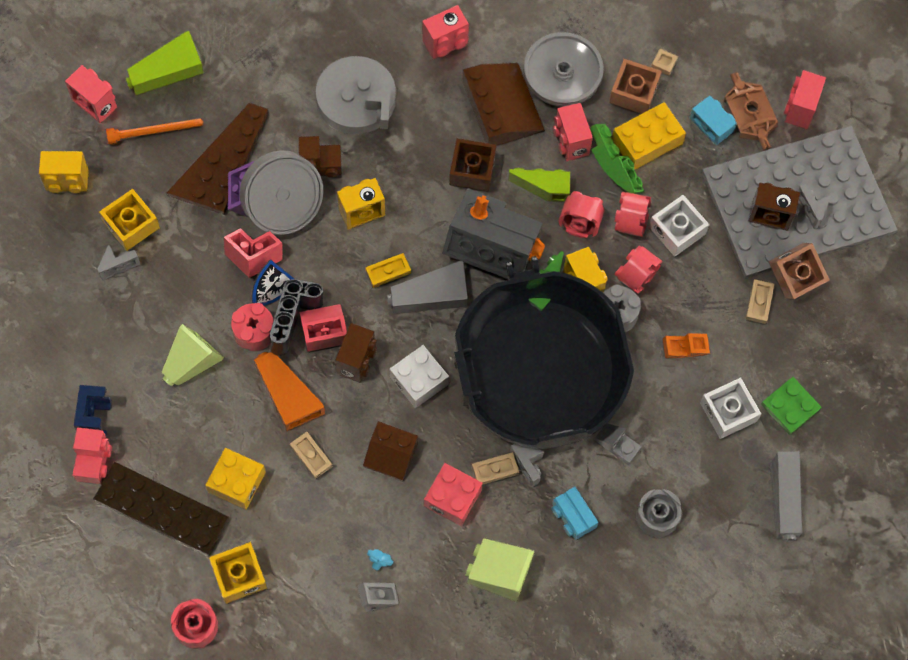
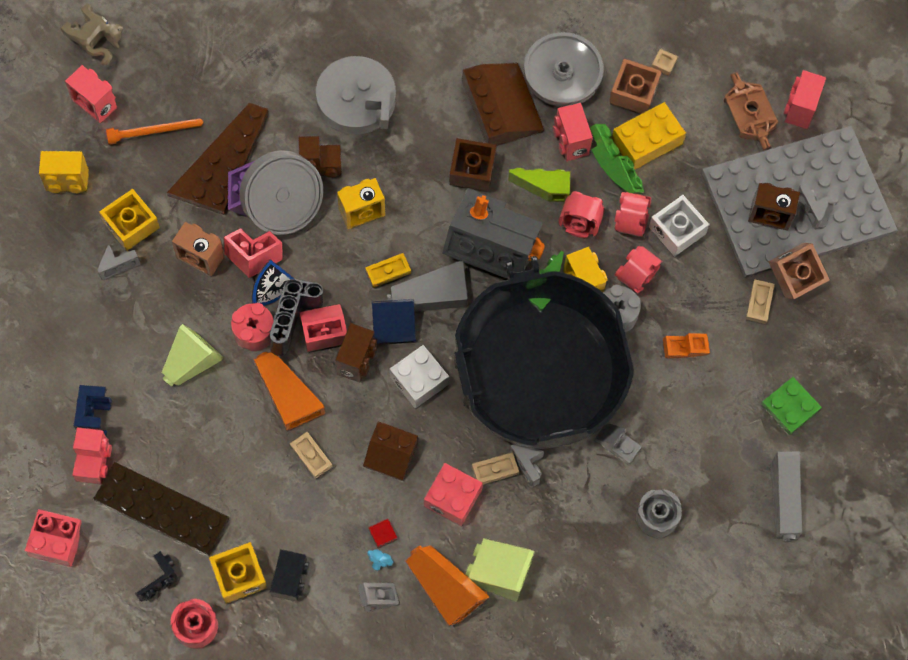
lime slope [126,31,204,95] -> none
yellow brick [205,448,266,510] -> none
coral brick [422,5,469,59] -> none
medium azure brick [552,487,599,540] -> none
medium azure brick [690,96,737,145] -> none
white brick [700,378,761,439] -> none
none -> coral slope [25,509,81,567]
none -> dark tan animal [61,3,123,66]
none -> black bracket [135,551,177,602]
none -> nougat brick [172,222,224,277]
none -> black brick [270,549,310,602]
none -> red tile [368,519,397,548]
none -> dark blue tile [372,299,416,343]
none -> orange slope [406,545,490,626]

